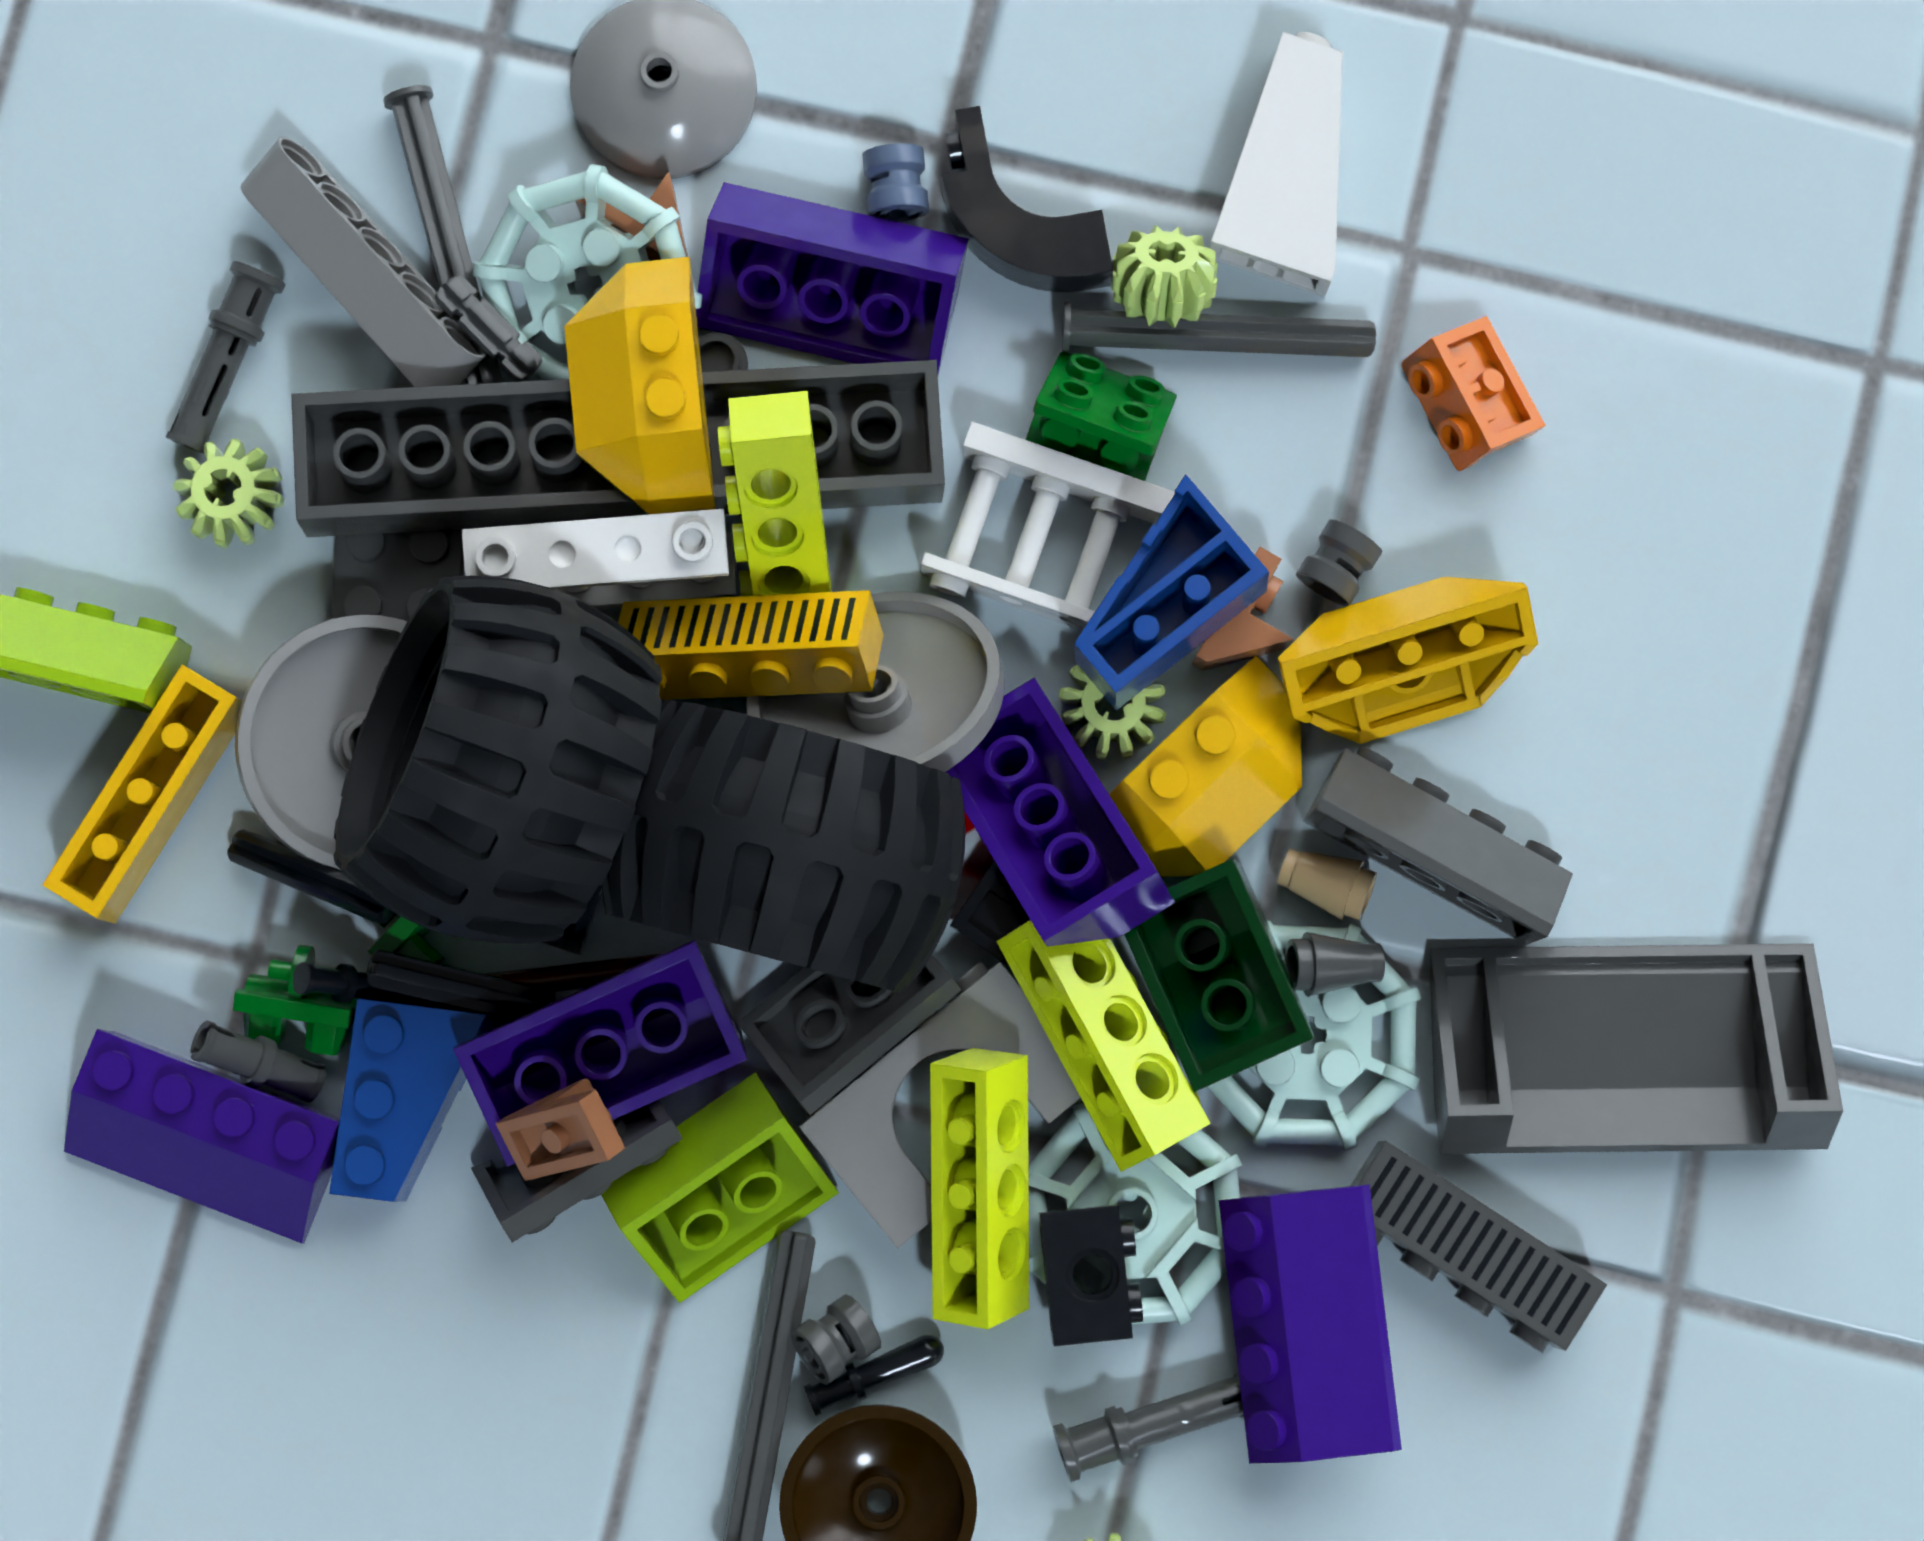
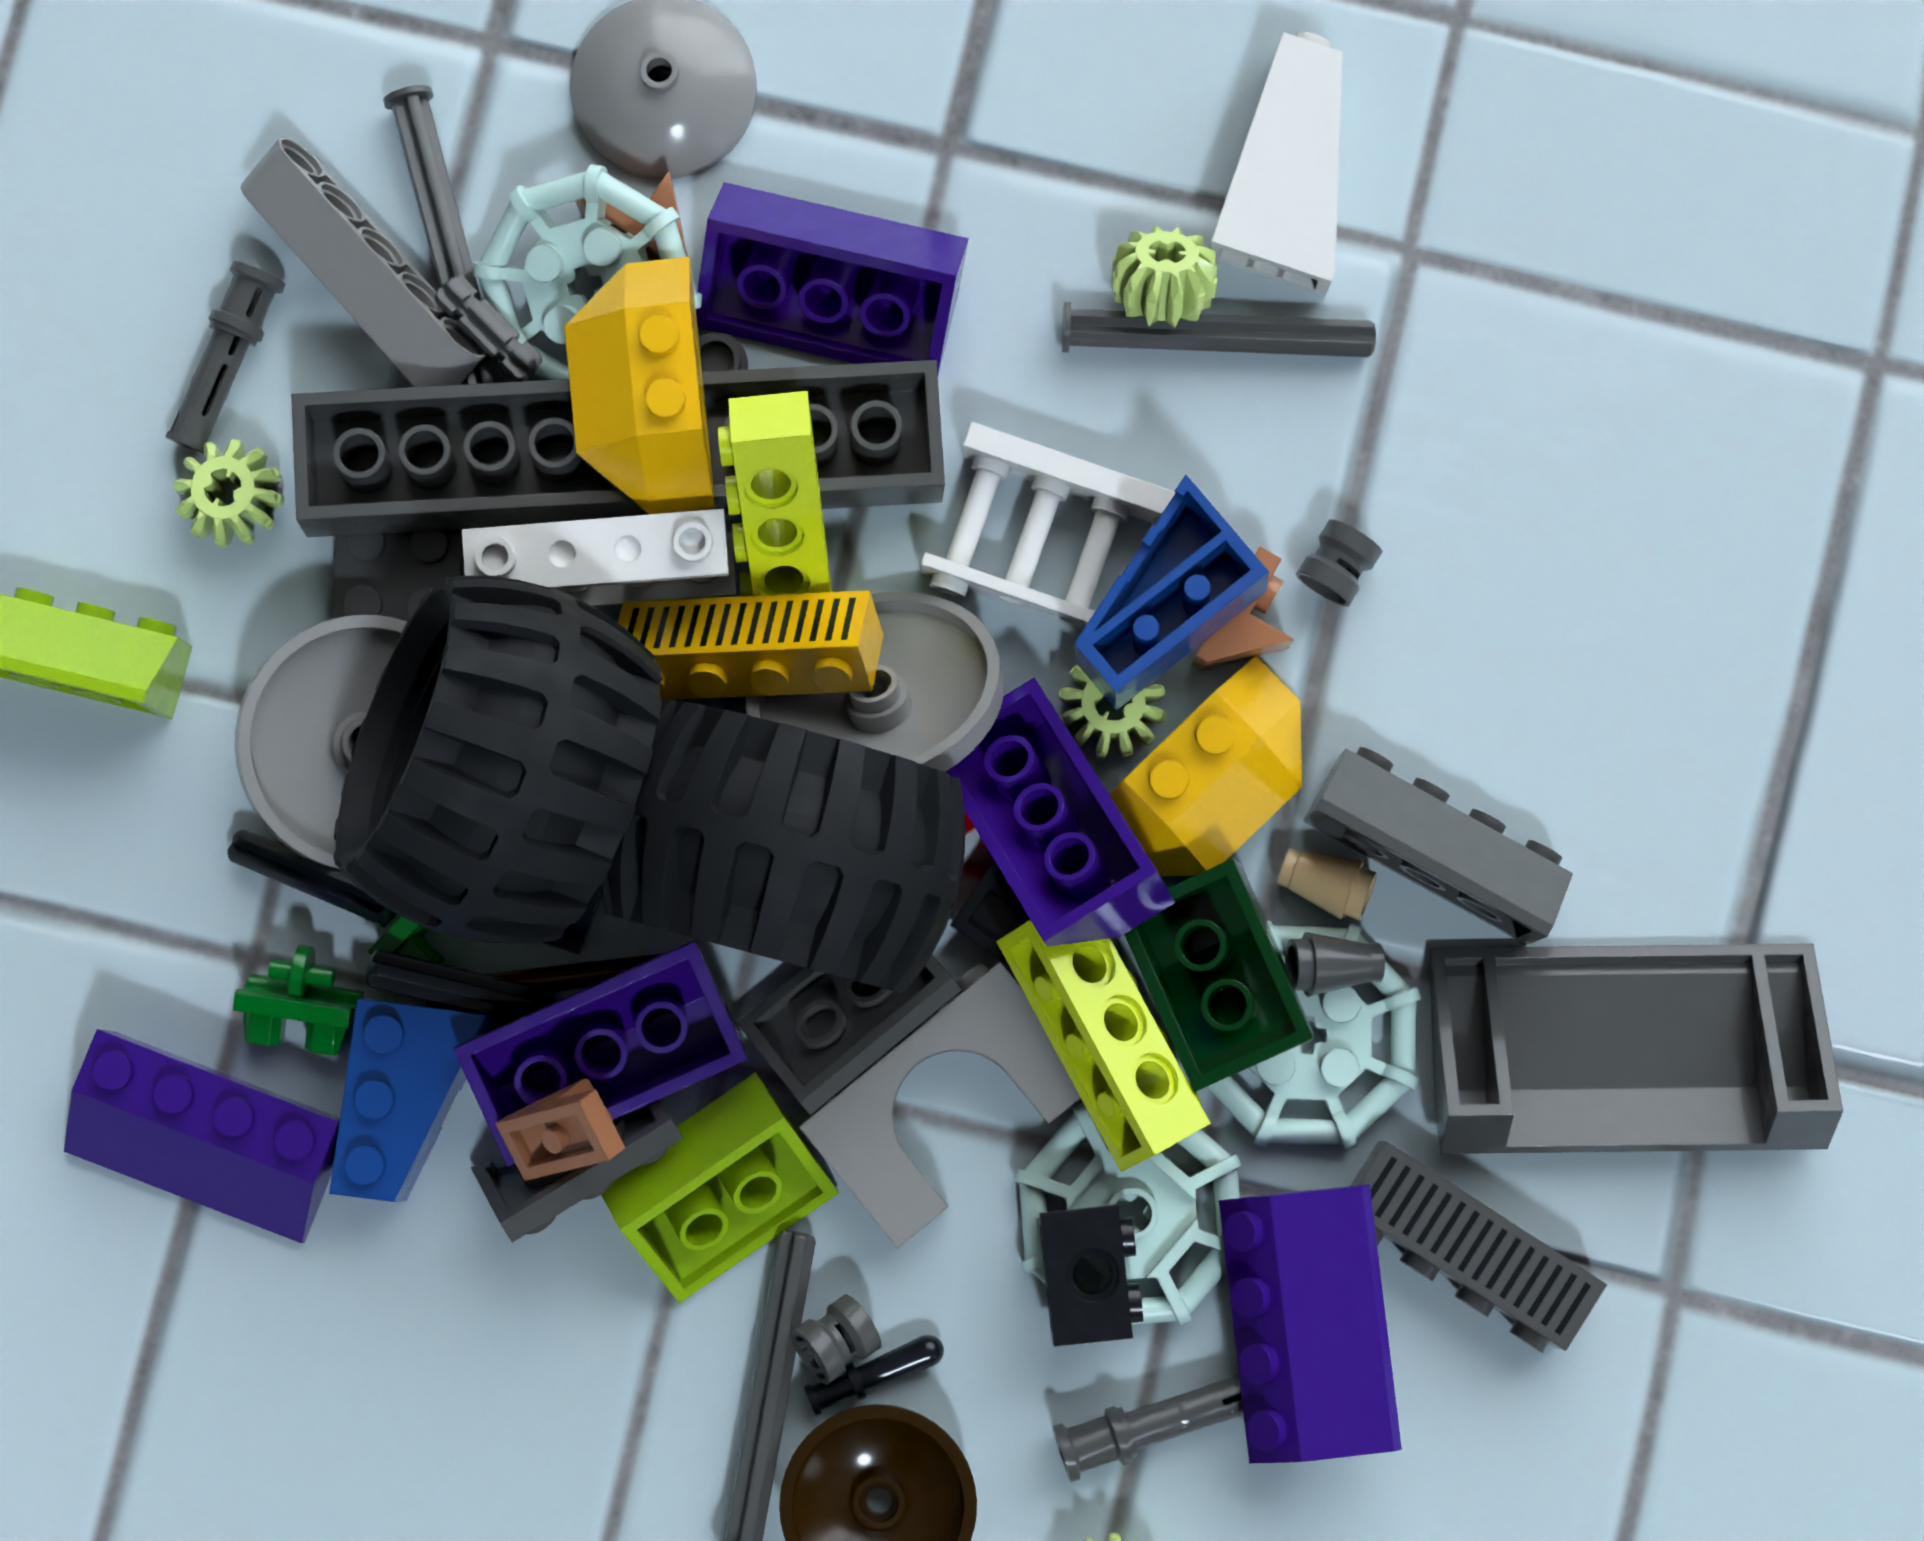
yellow brick [42,664,242,924] -> none
dark grey pin [190,1020,326,1103] -> none
black piece [293,962,423,1006] -> none
sand blue wheel [862,143,929,222] -> none
neon yellow brick [930,1048,1029,1329] -> none
black arch [941,106,1113,292] -> none
green bracket [1026,352,1177,481] -> none
yellow wedge [1278,577,1538,744] -> none
orange bracket [1401,316,1546,471] -> none

